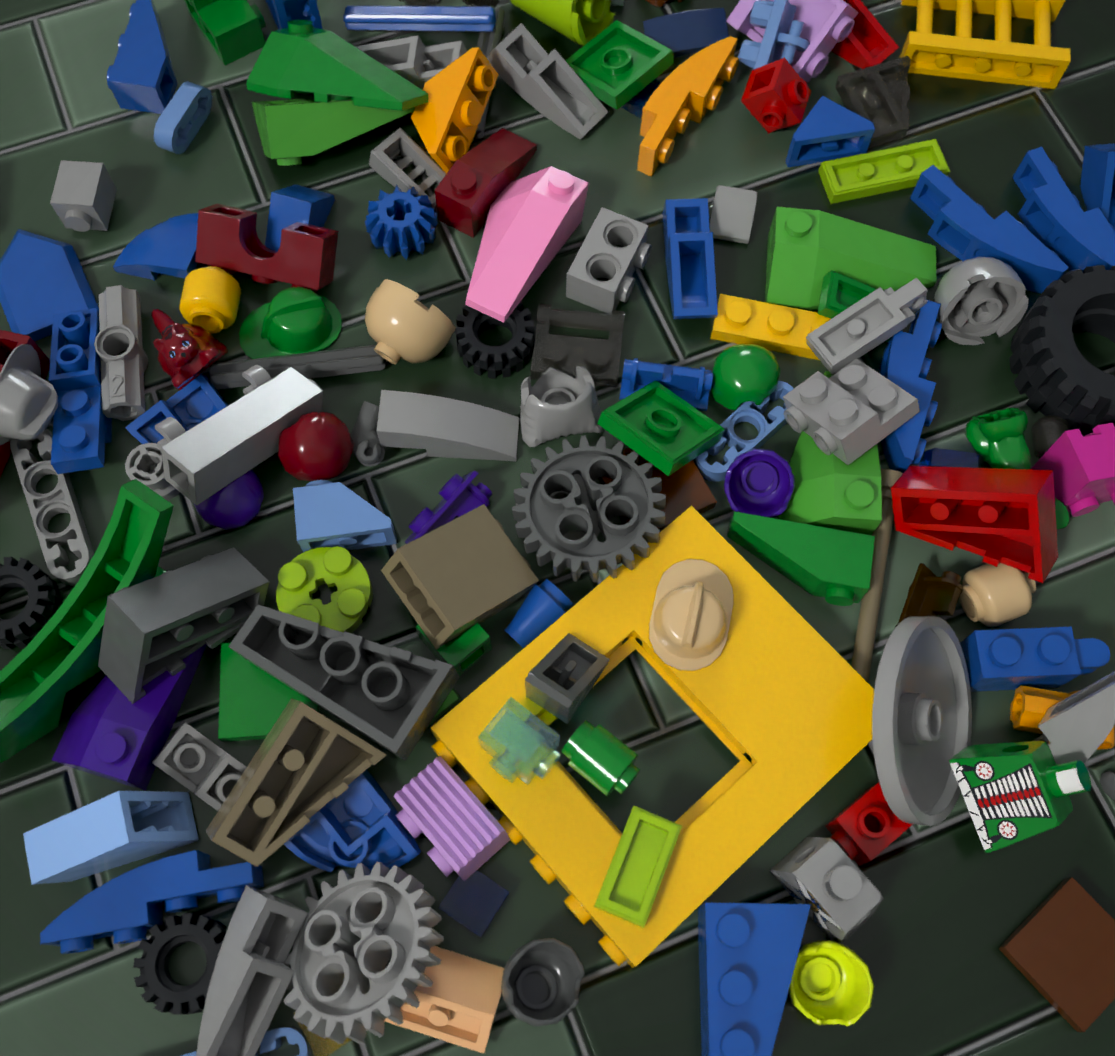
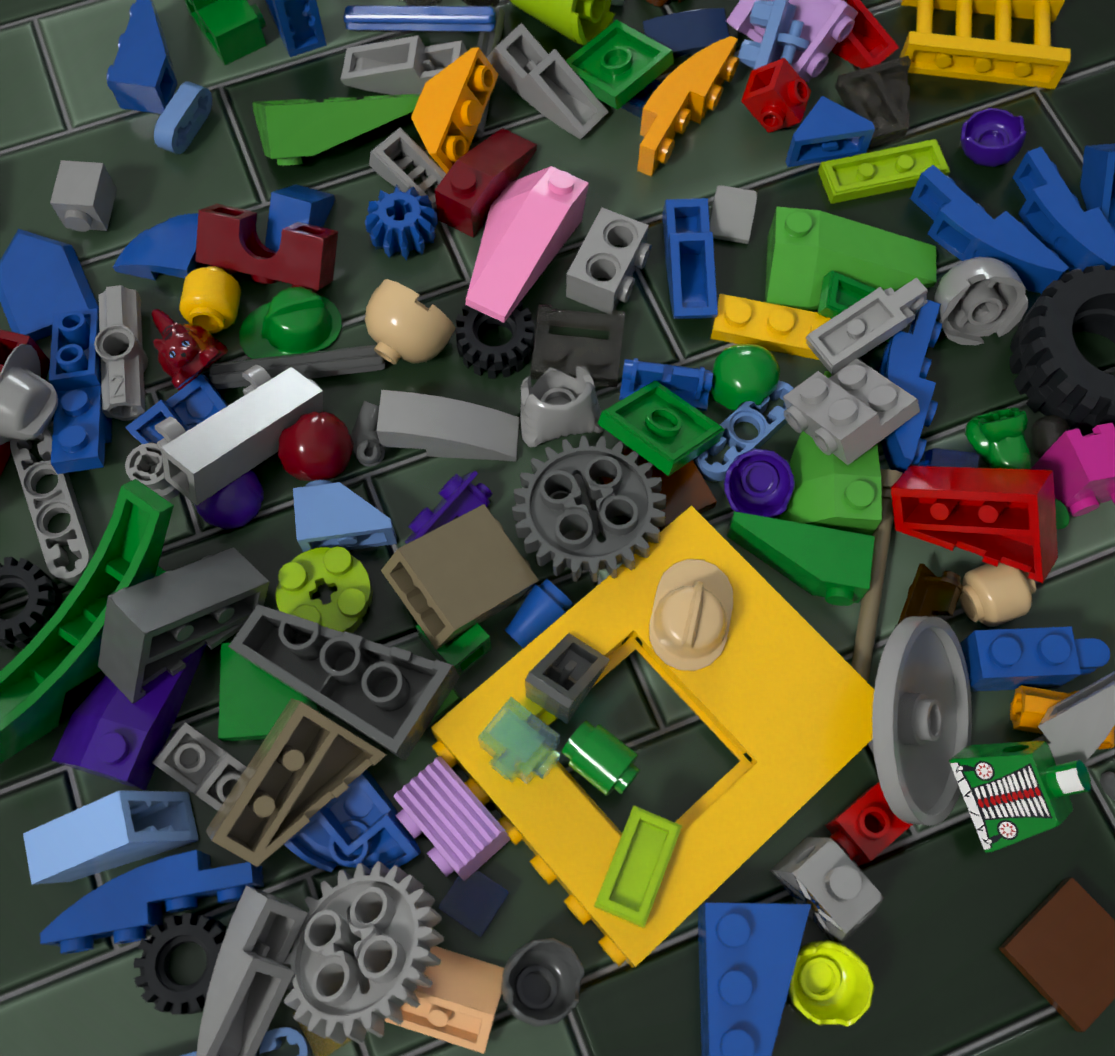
green wedge [246,20,428,111] -> none
none -> dark purple hair [961,107,1027,167]

